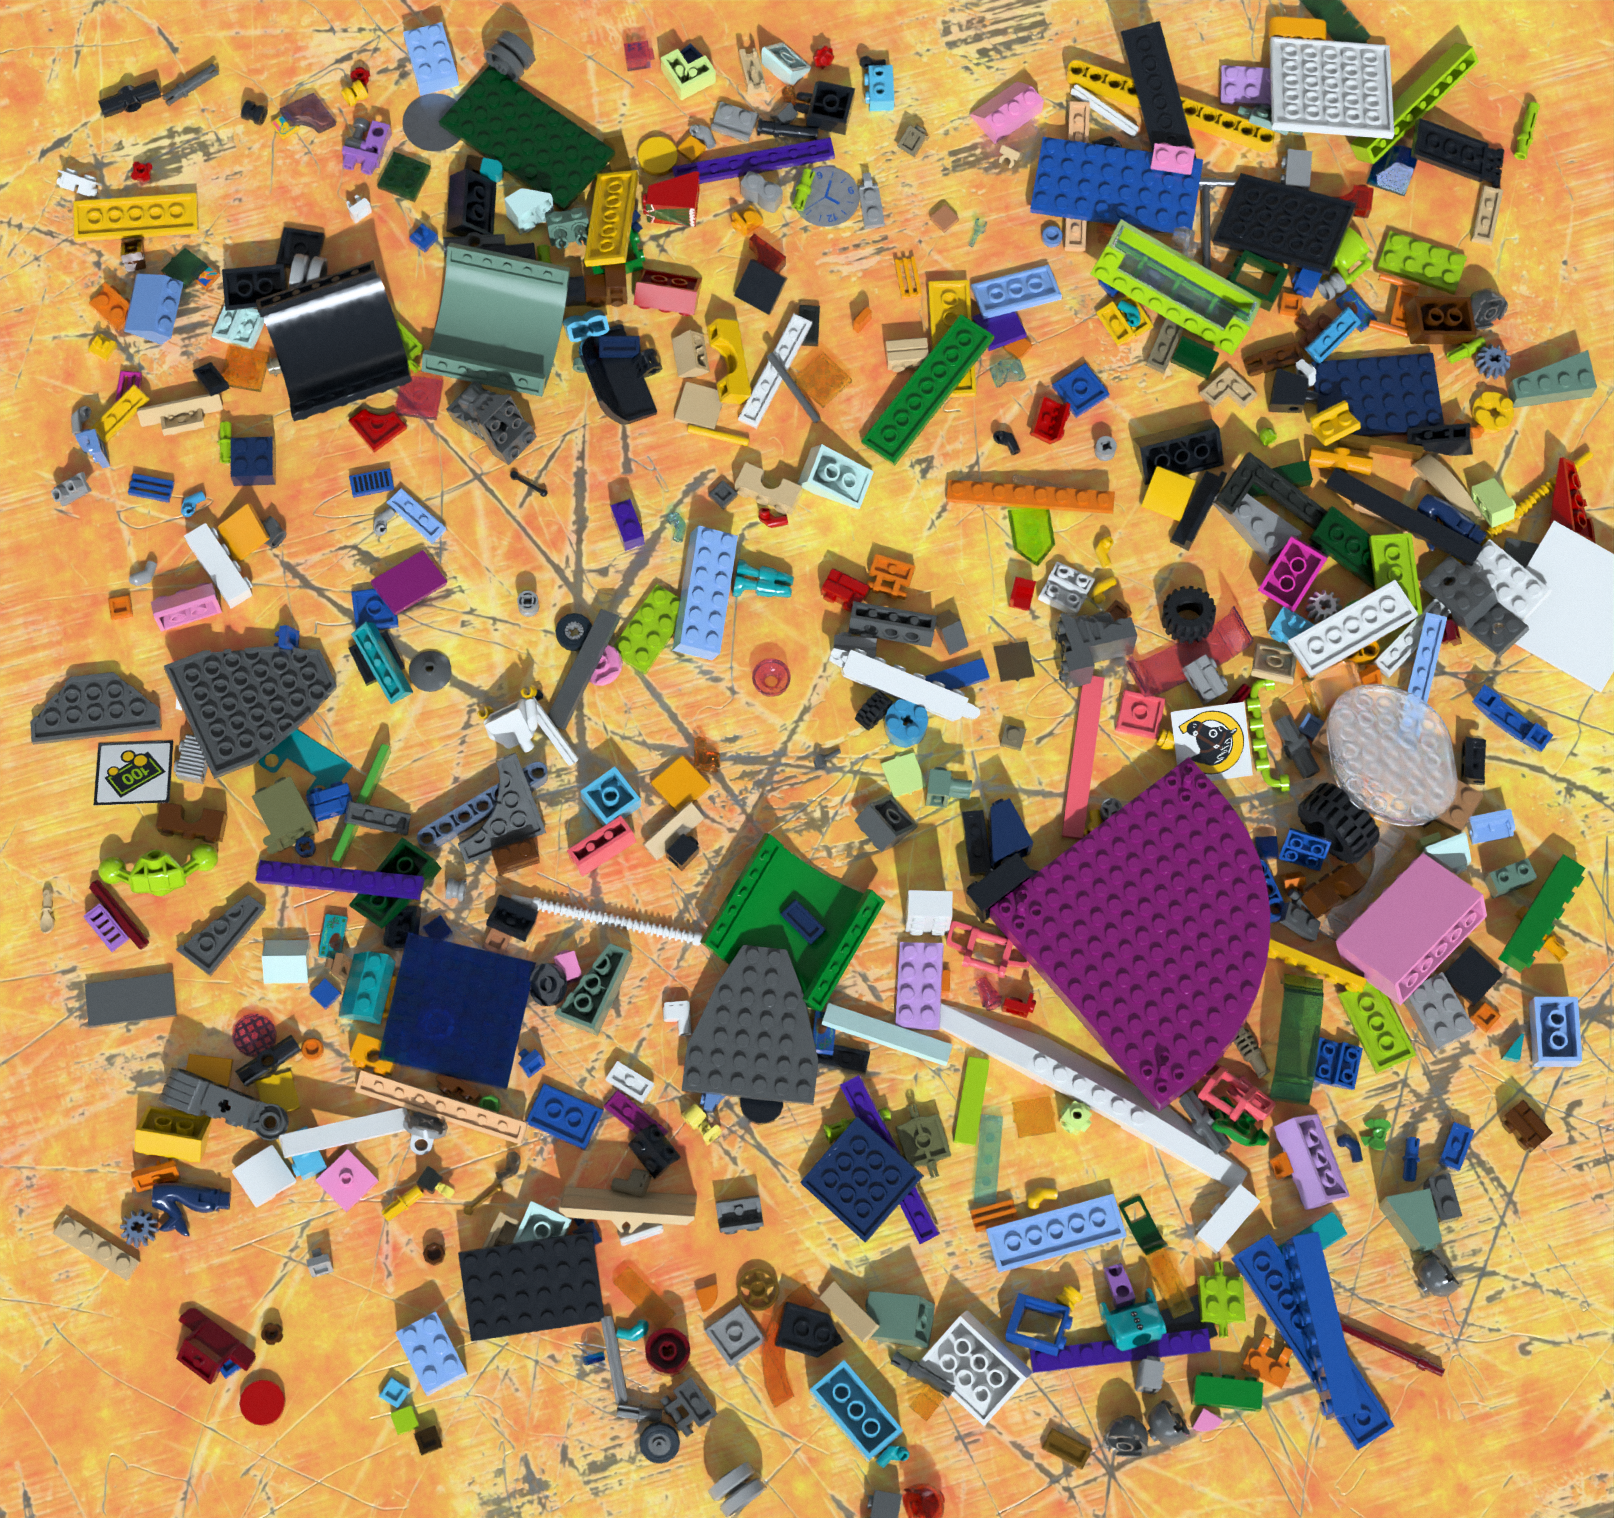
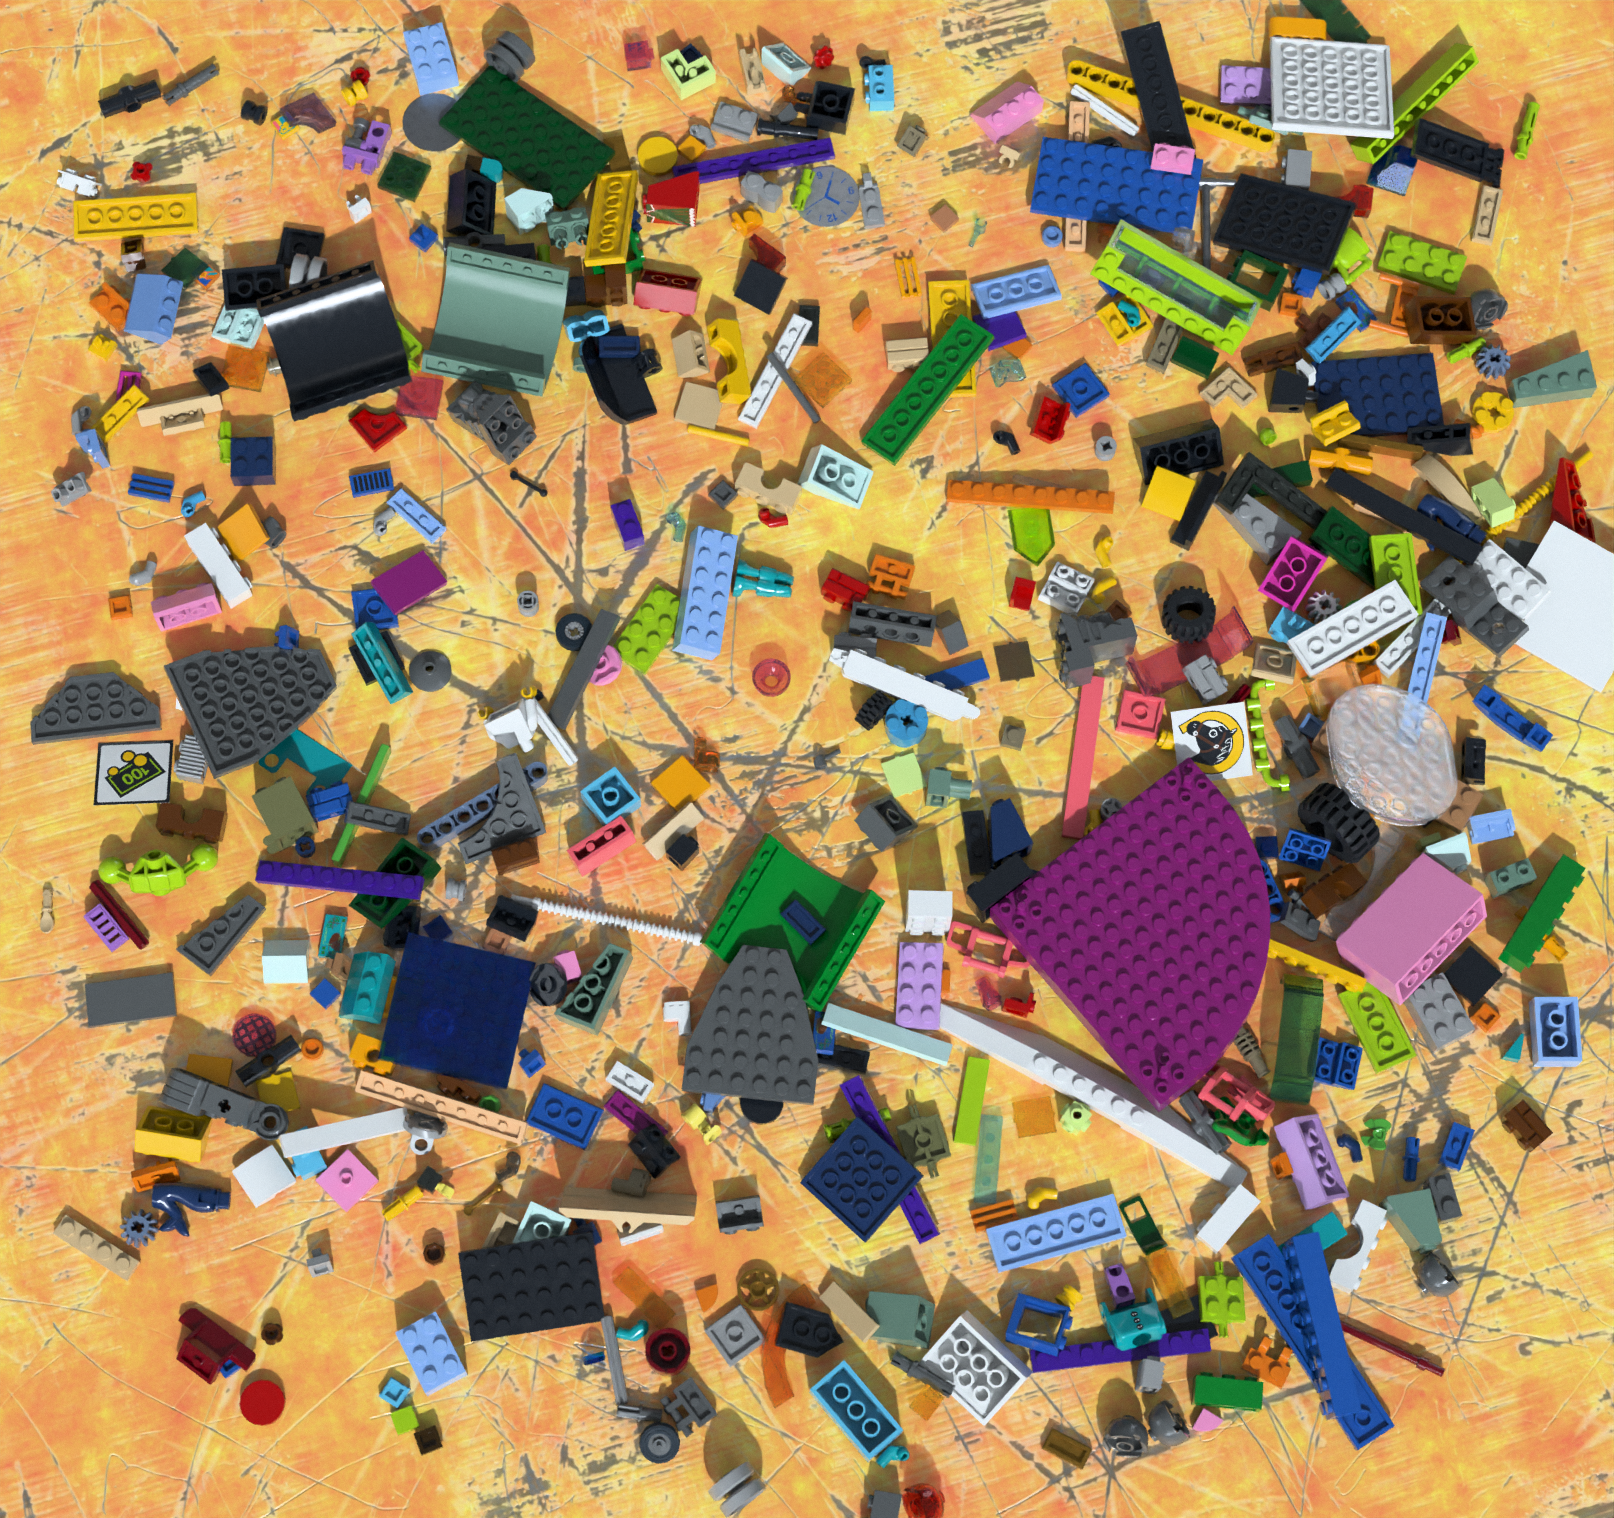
none -> white arch [1329,1199,1388,1294]

